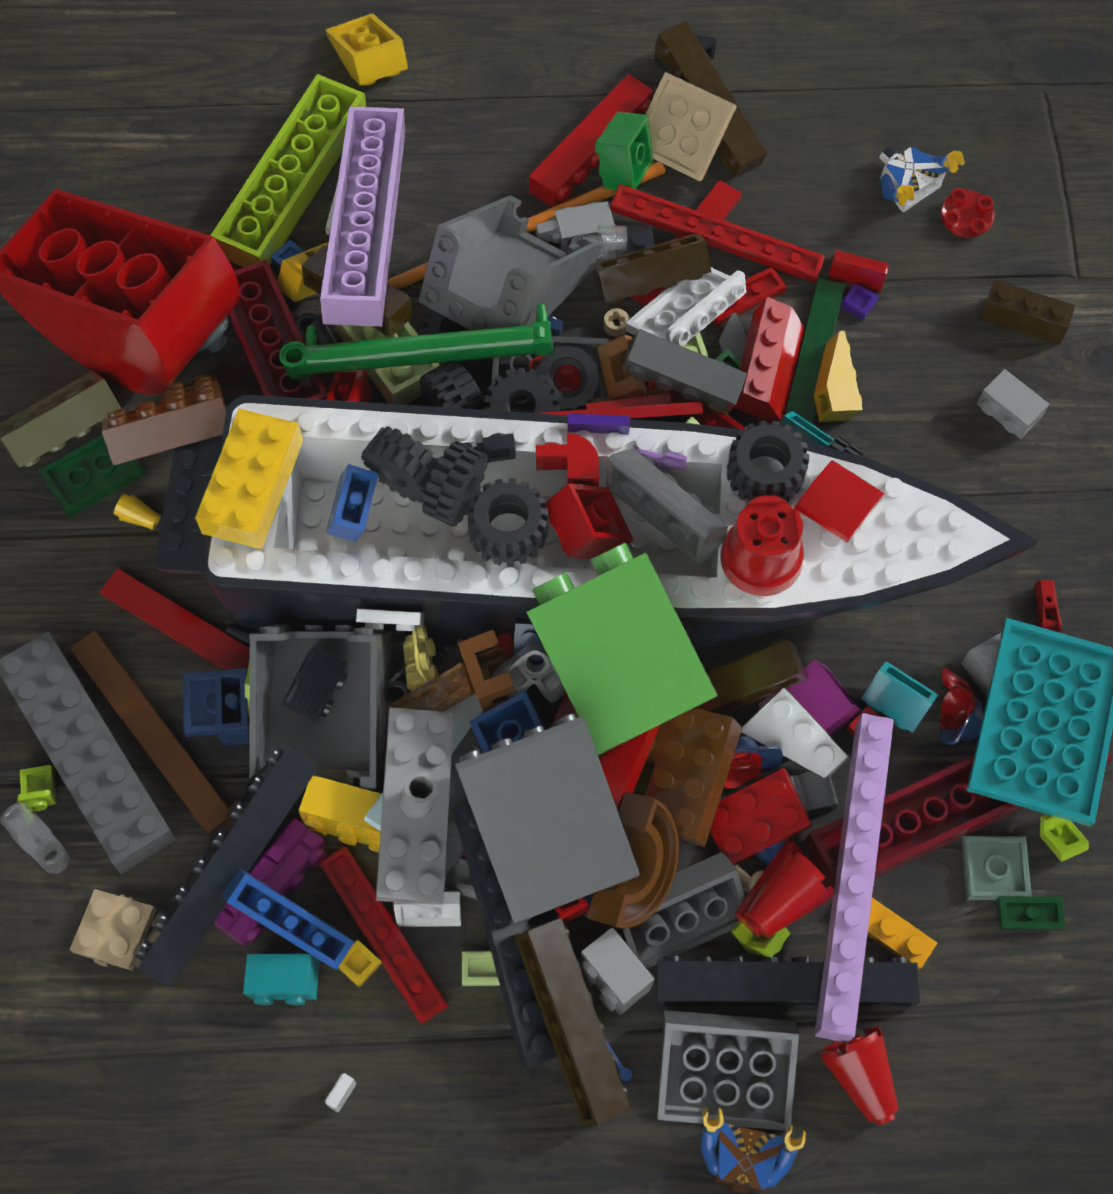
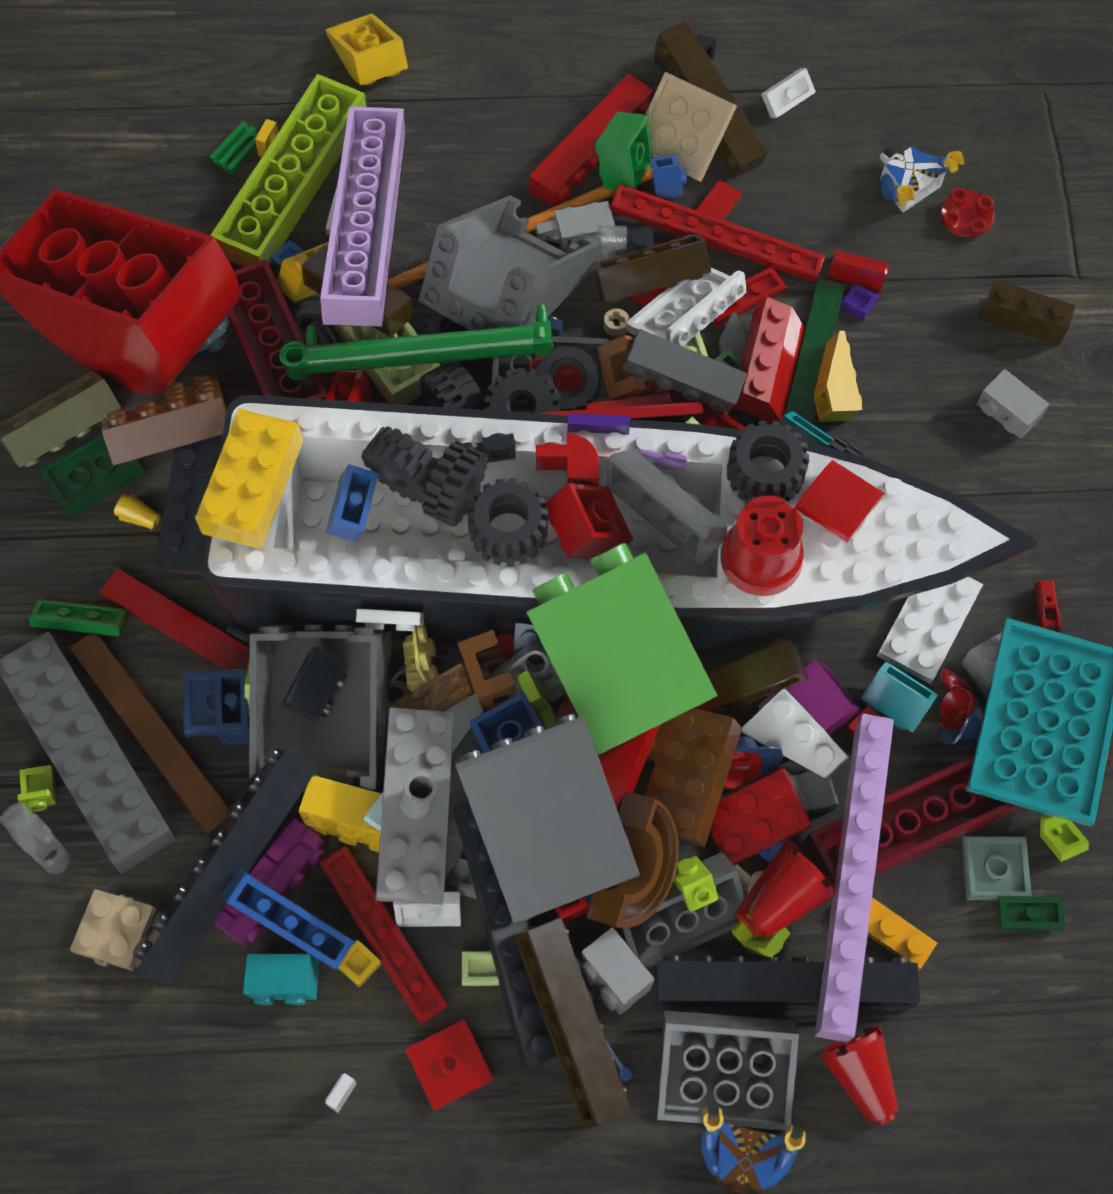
none -> green tile [29,600,128,636]
none -> green tile [209,121,258,175]
none -> yellow plate [255,119,278,157]
none -> red plate [405,1019,494,1111]
none -> lime tile [517,670,558,730]
none -> blue brick [649,154,687,201]
none -> lime bracket [673,856,718,912]
none -> white plate [761,68,815,118]
none -> white plate [877,577,983,684]

